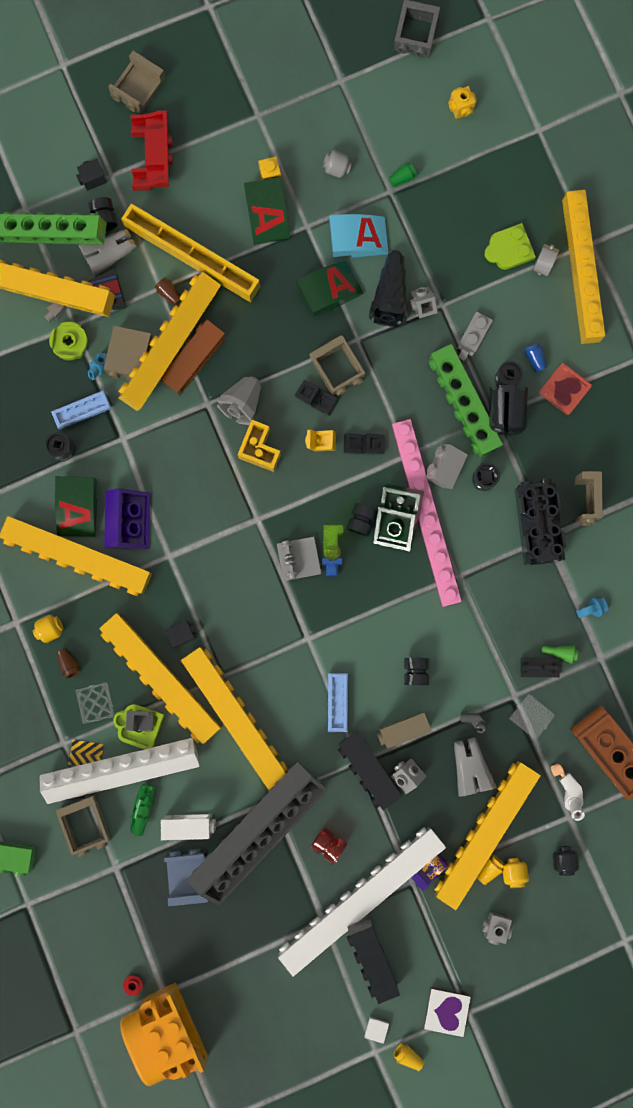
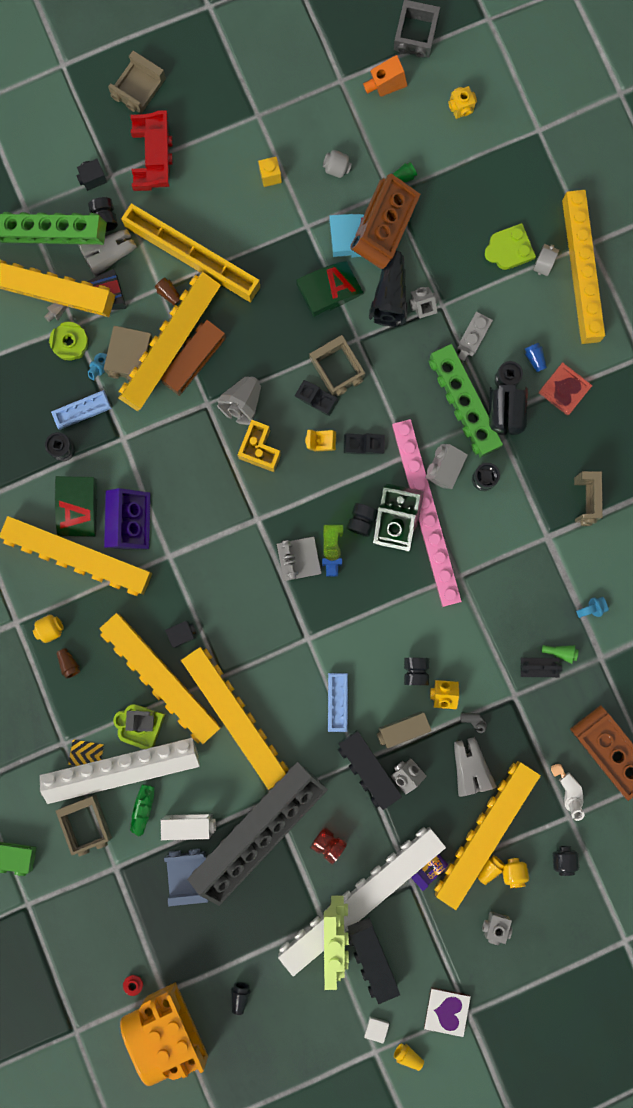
clear window [75,682,115,724] -> none
dark green slope [244,177,290,245] -> none
clear piece [509,694,556,740] -> none
black brick [515,479,566,565] -> none
none -> black cone [231,982,251,1015]
none -> yellowish green bracket [324,896,349,990]
none -> dark orange hinge [350,173,421,269]
none -> orange torso [363,55,407,97]
none -> yellow brick [430,680,459,709]

